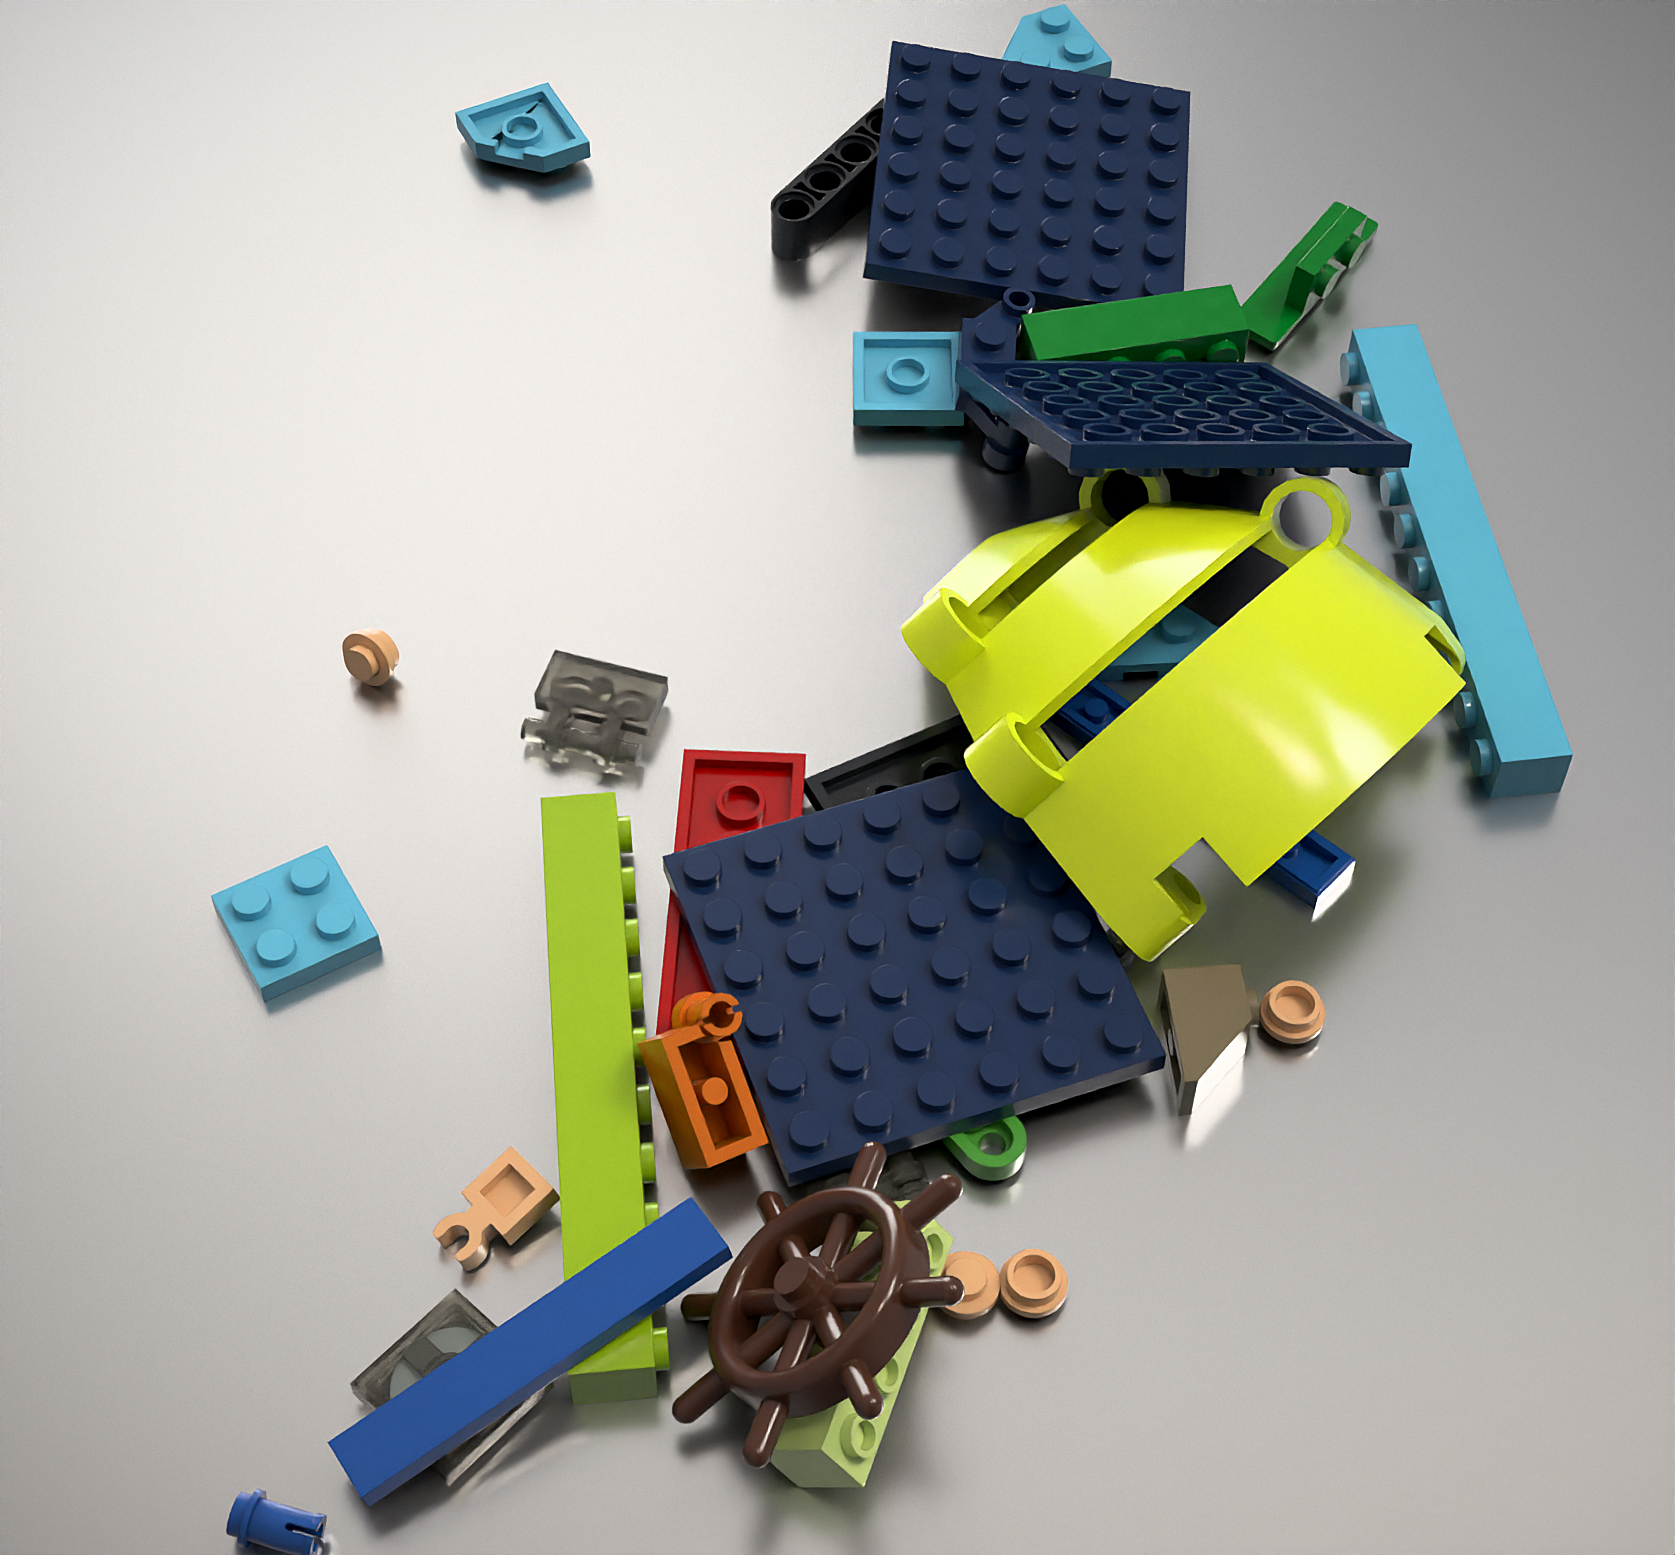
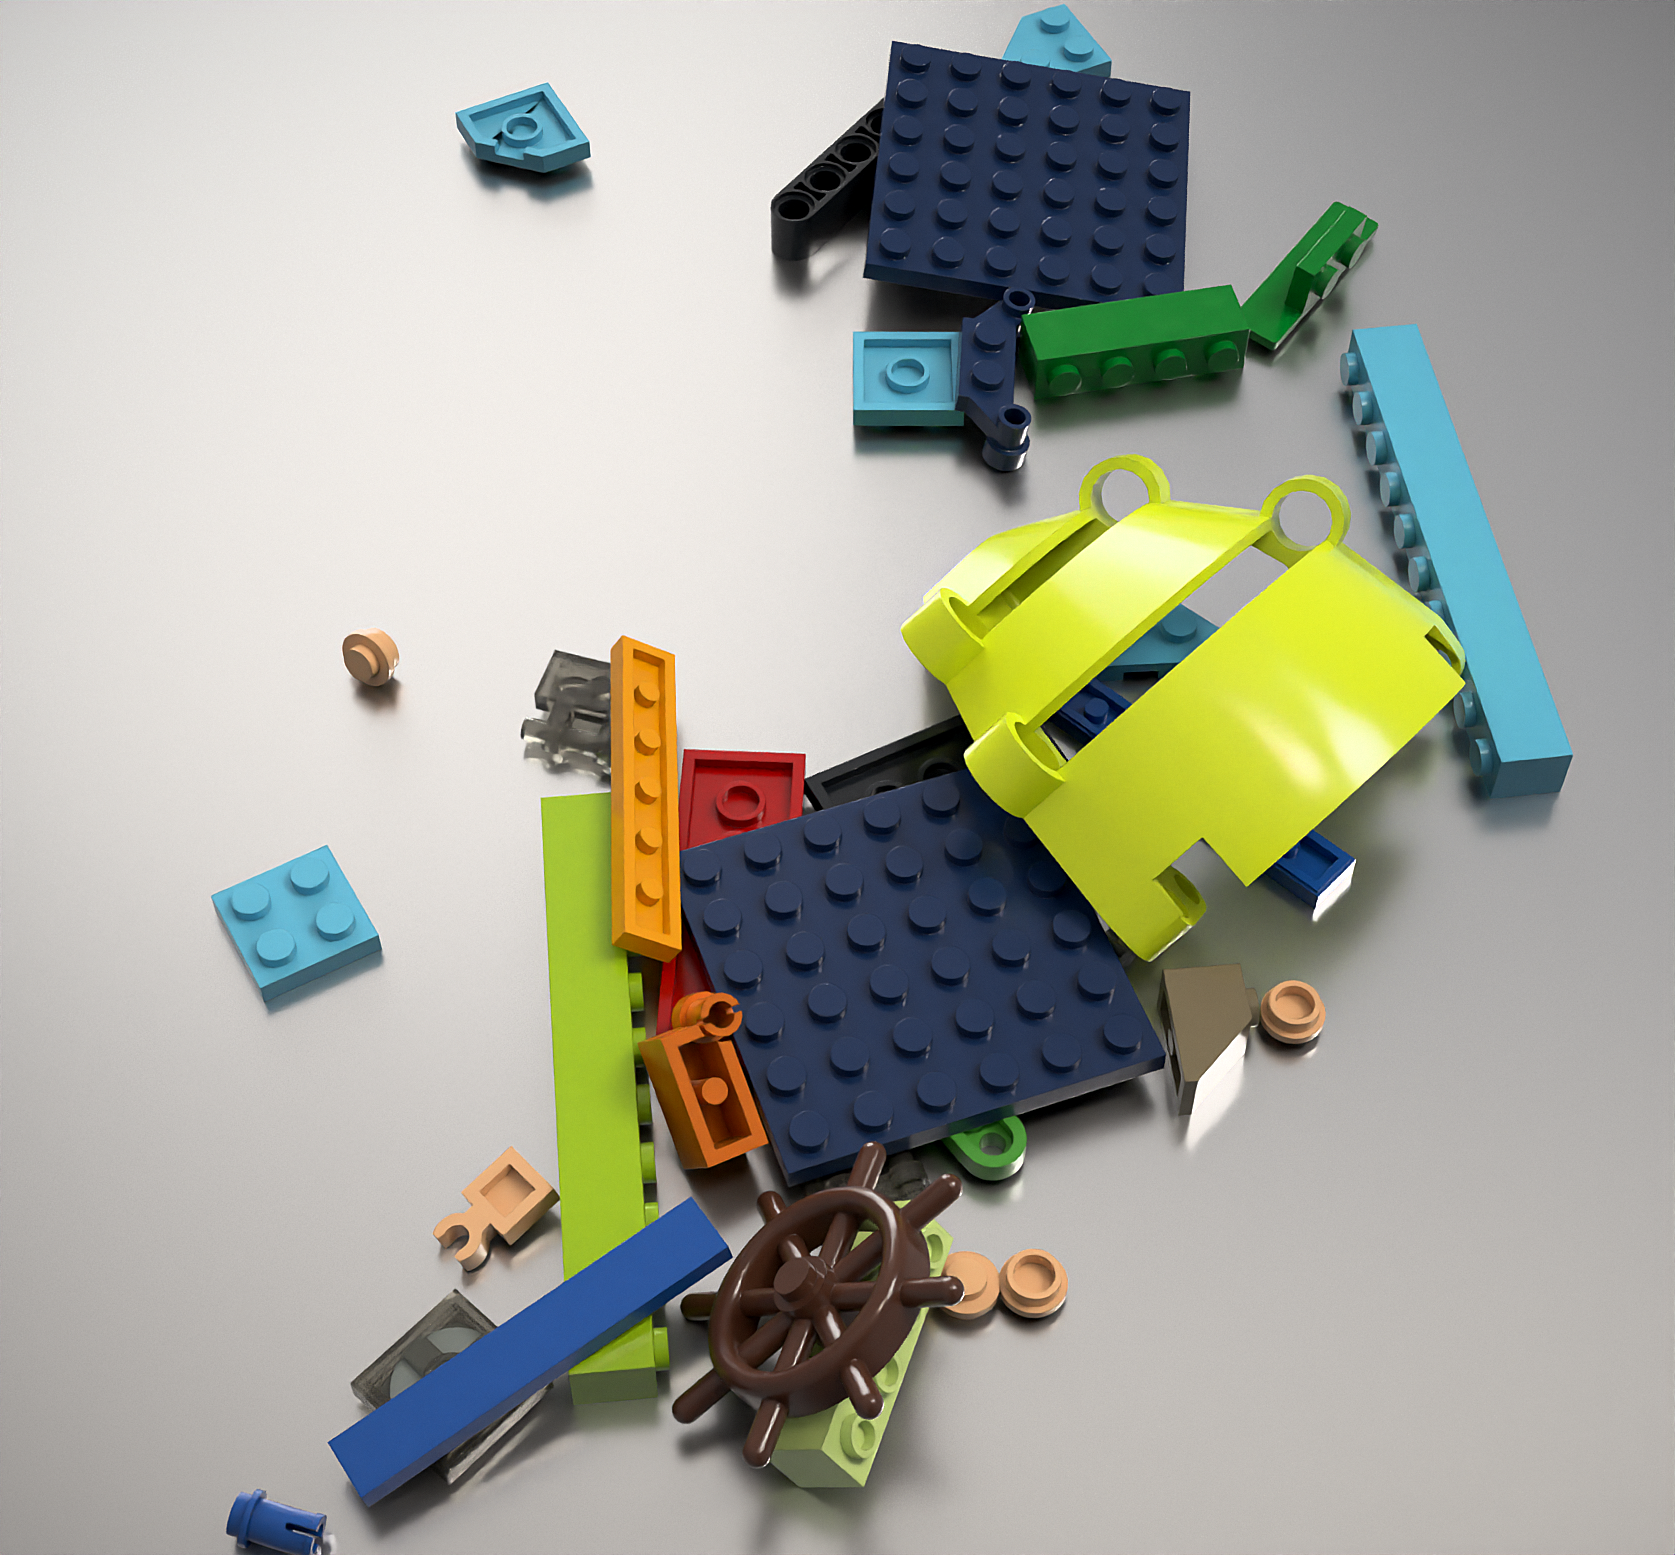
dark blue plate [954,360,1412,477] -> none
none -> light orange plate [610,635,682,963]

